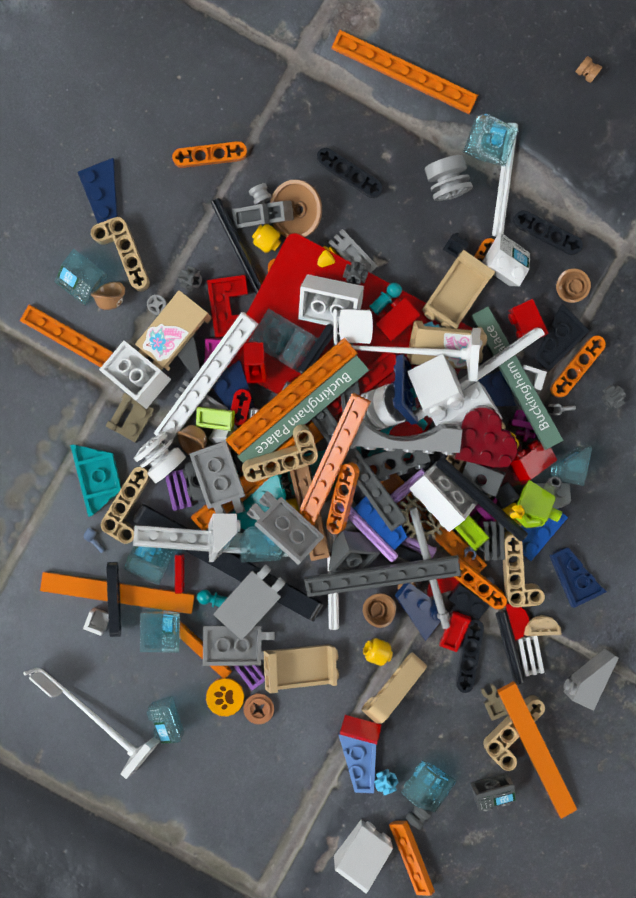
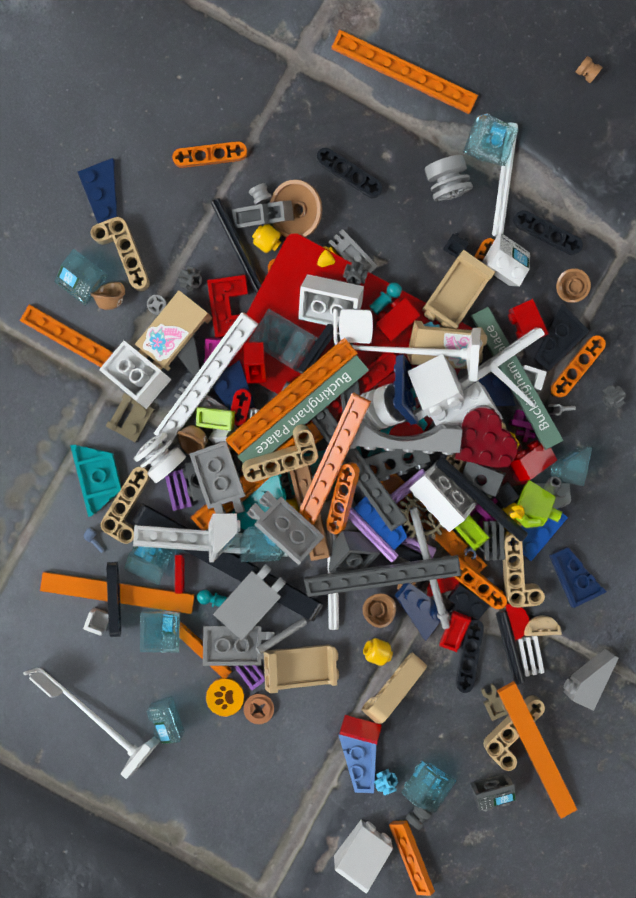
none -> light grey bar [256,618,307,654]
none -> white sticker [488,362,534,406]

